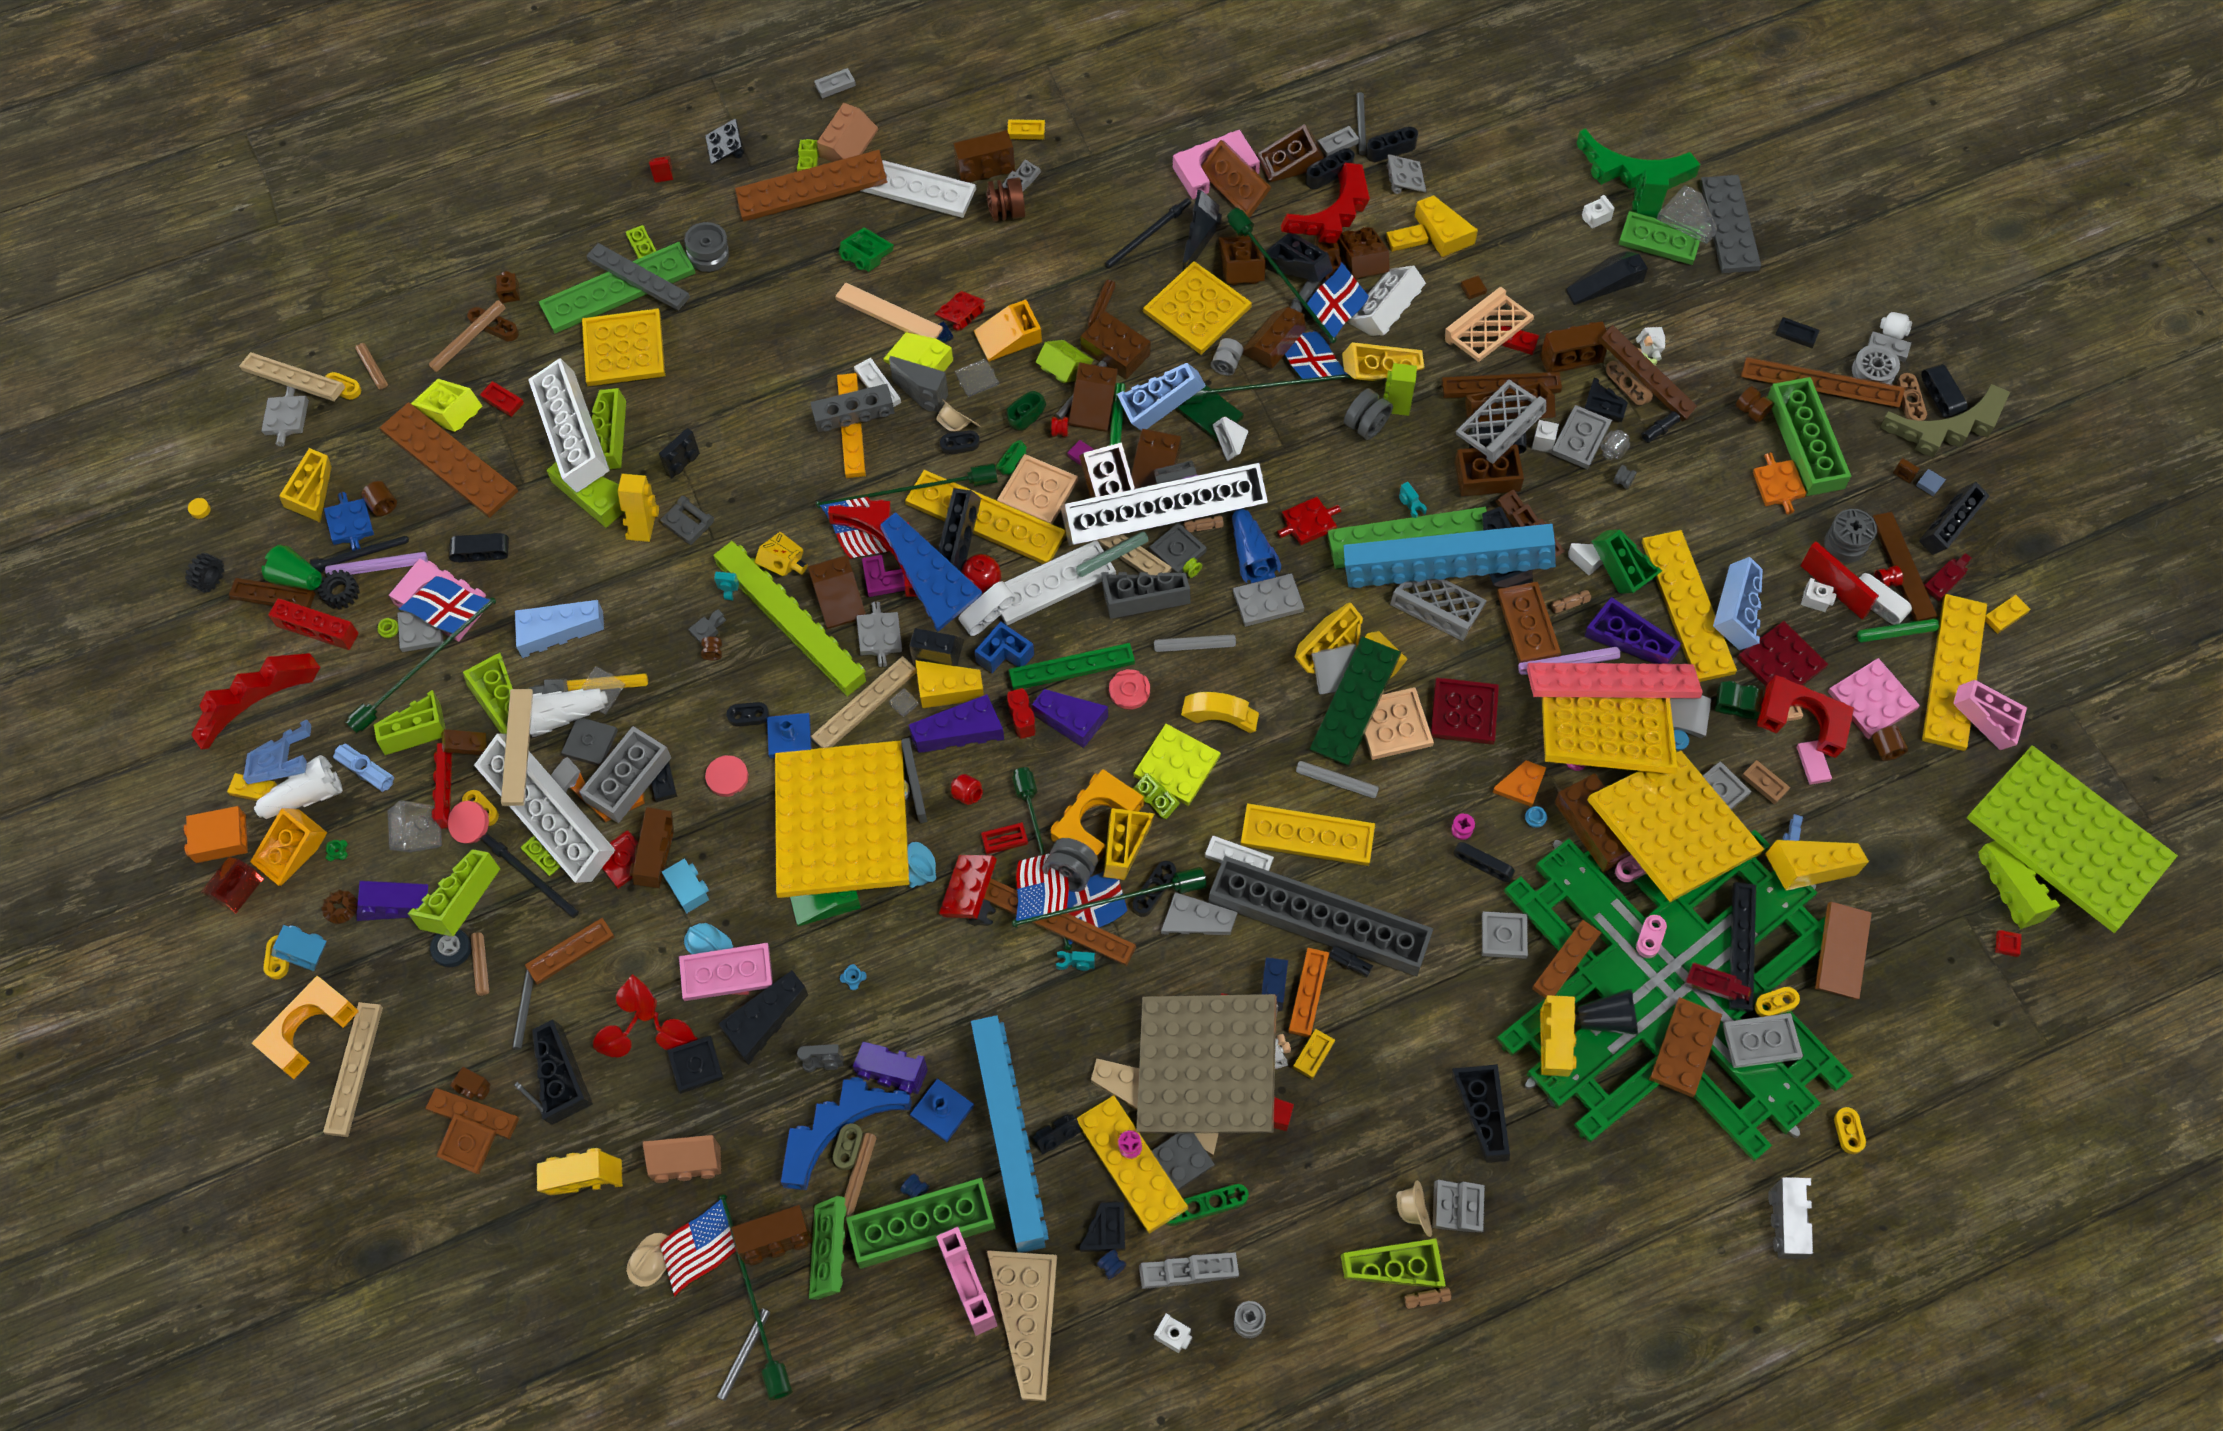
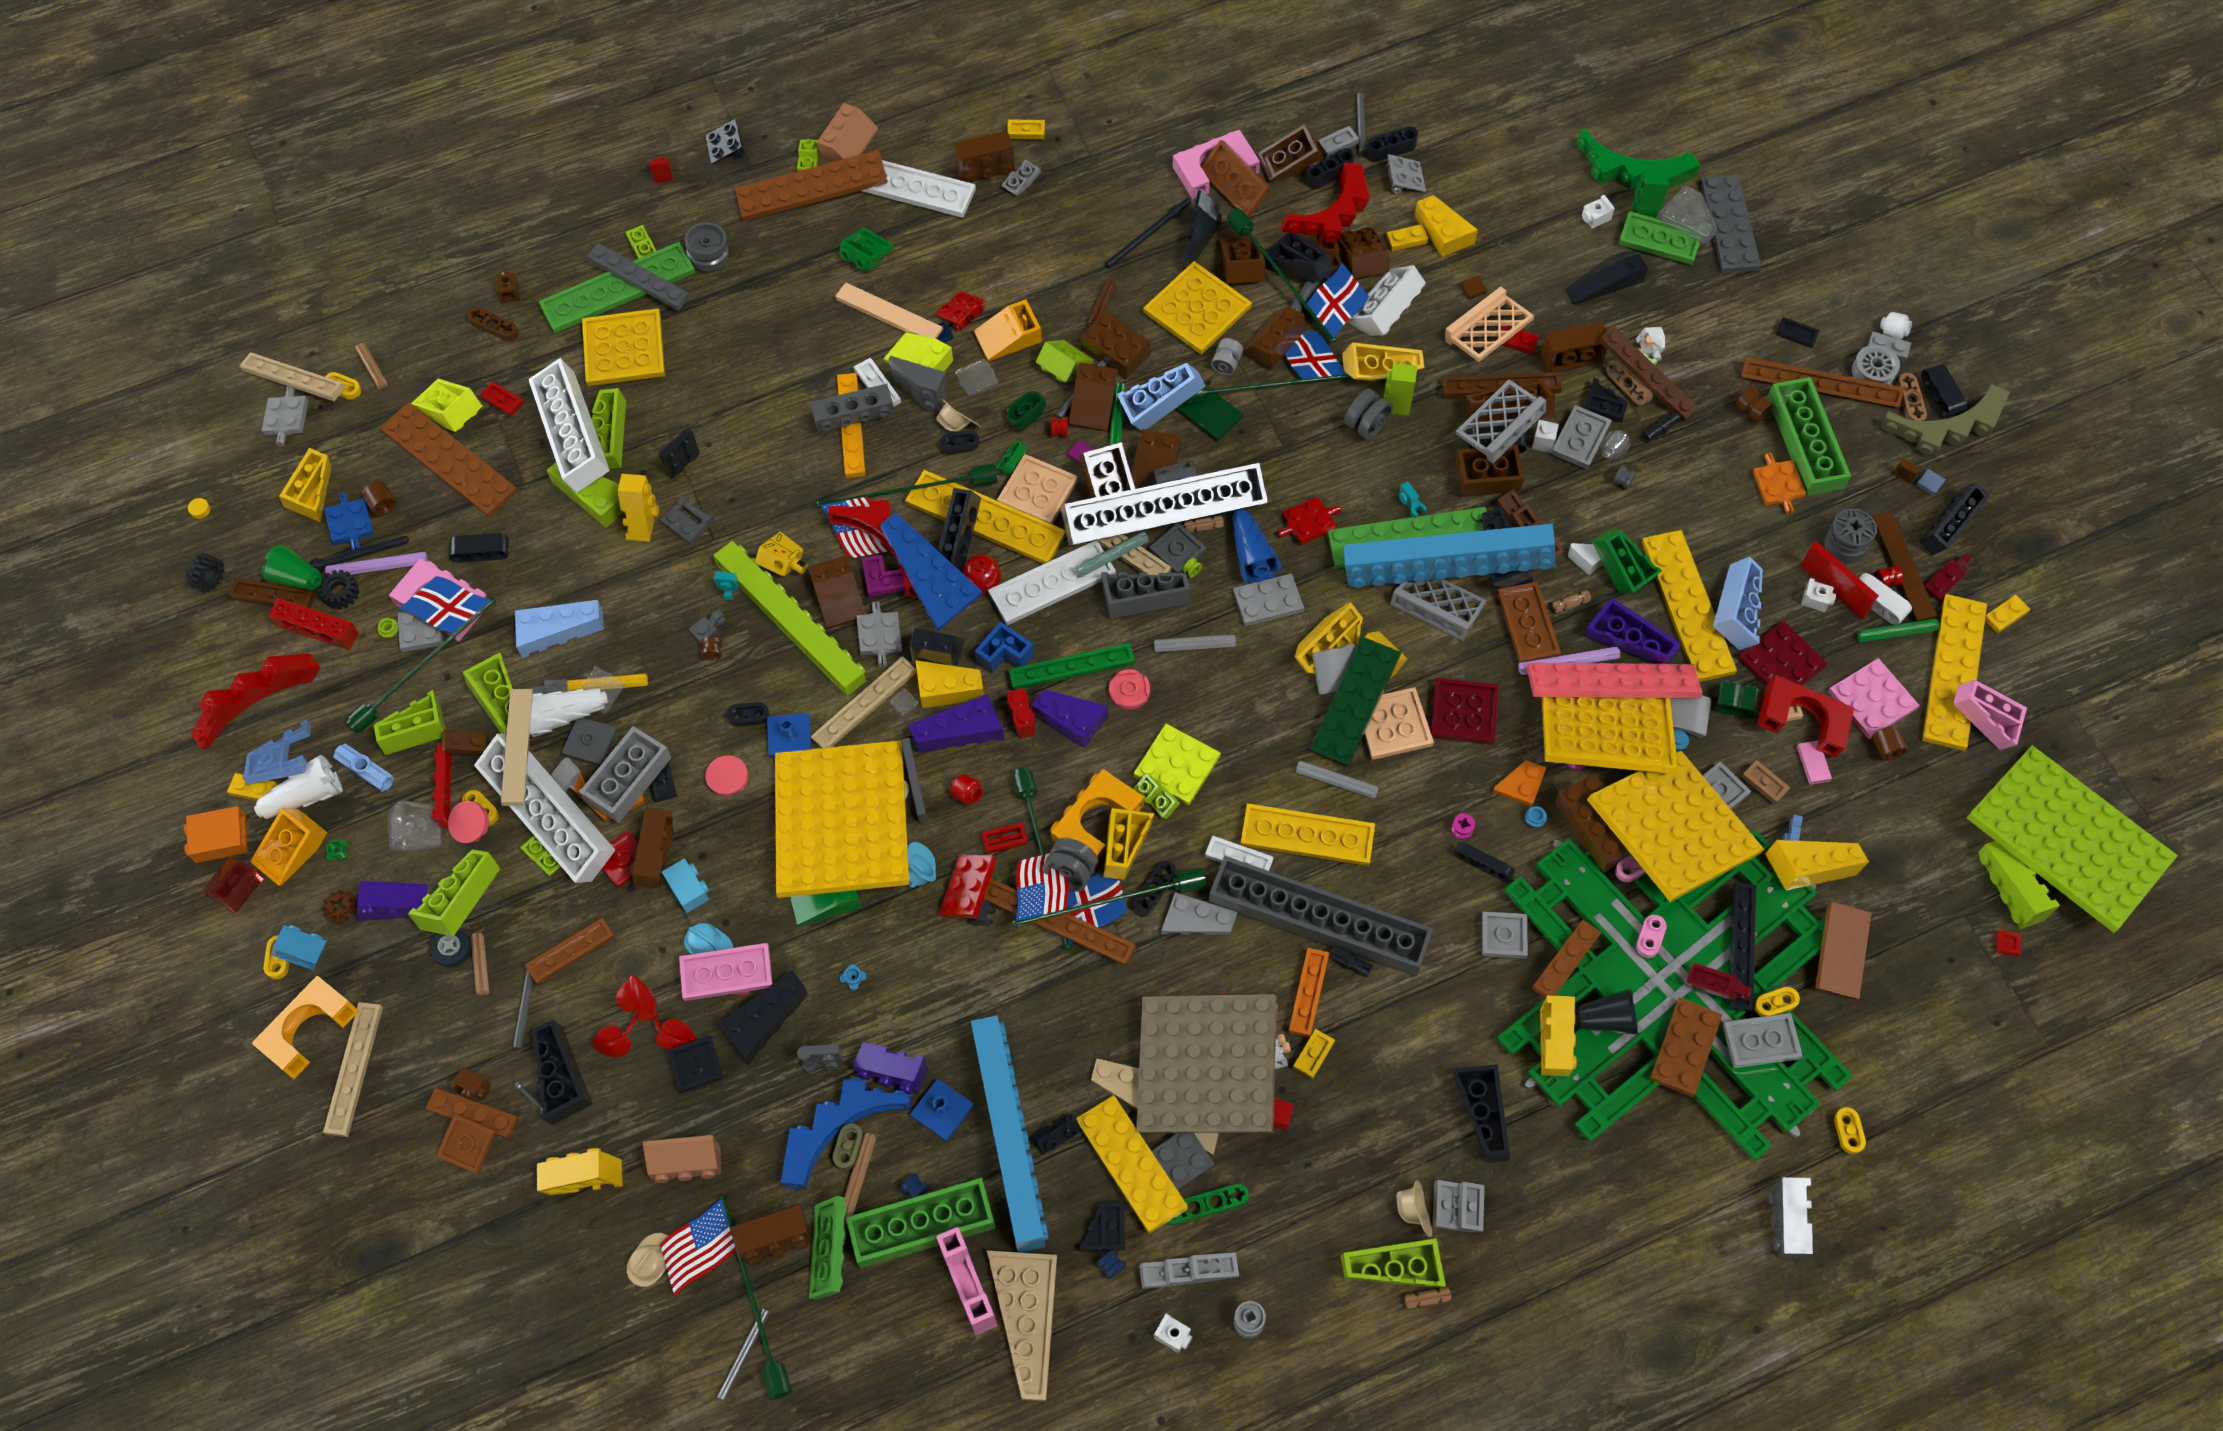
medium nougat axle [429,300,505,372] -> none
black bar [482,833,579,918] -> none
light grey plate [814,68,856,98] -> none
white beam [959,581,1016,636] -> none
copper wheel [987,177,1025,222] -> none
teal plate [1056,951,1095,971] -> none
dark pink wheel [1118,1130,1142,1159] -> none
yellow arch [1181,692,1259,733] -> none
white slope [1213,417,1248,461] -> none
dark blue brick [1261,957,1288,1011] -> none

